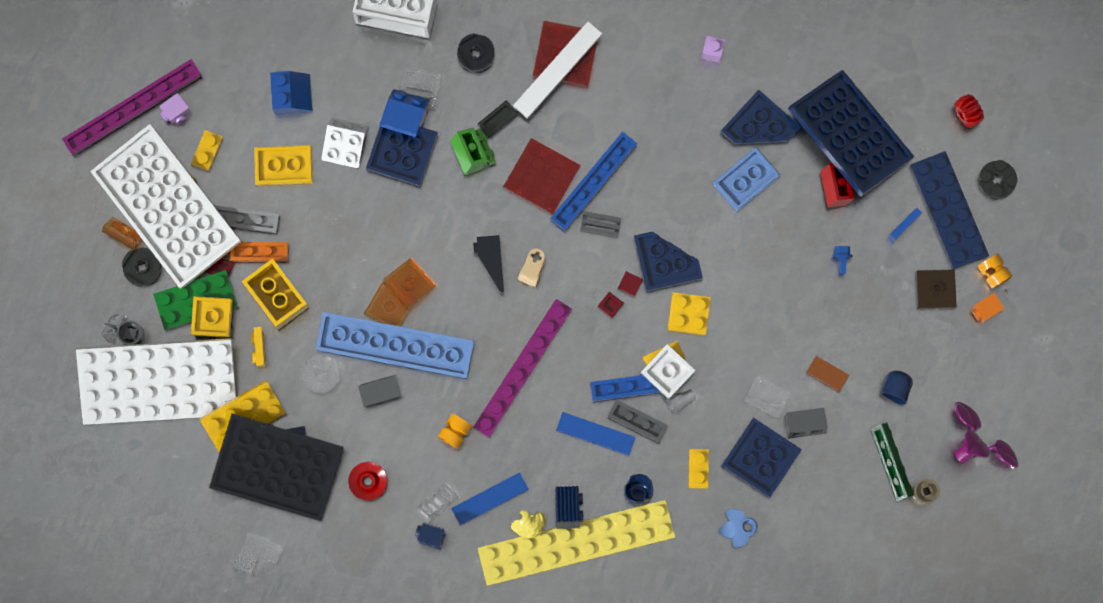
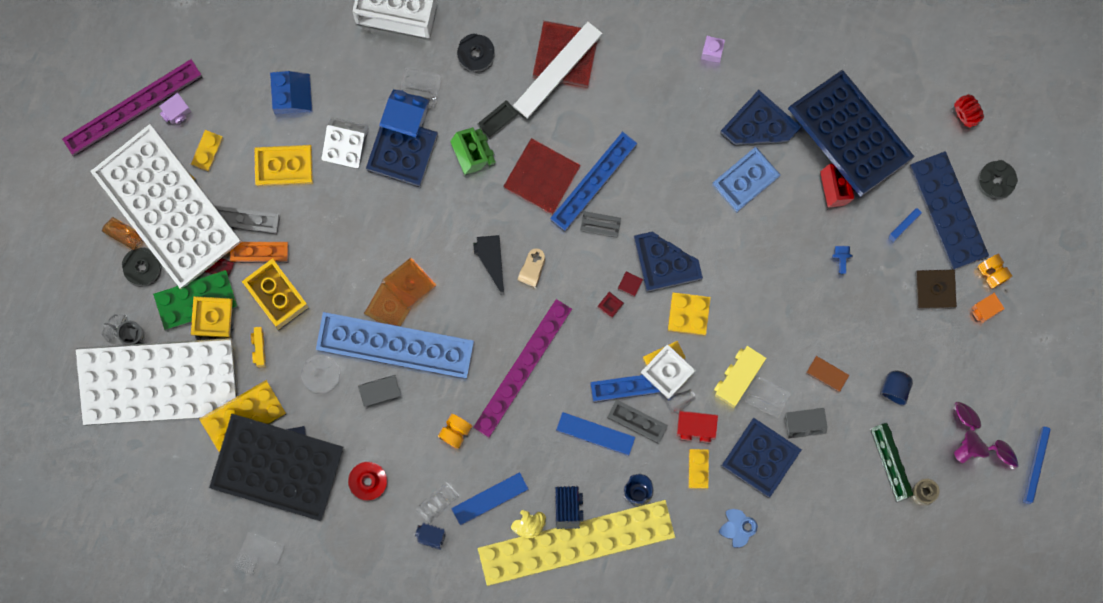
none -> red brick [677,411,718,443]
none -> light yellow brick [714,346,766,408]
none -> blue tile [1023,426,1051,504]

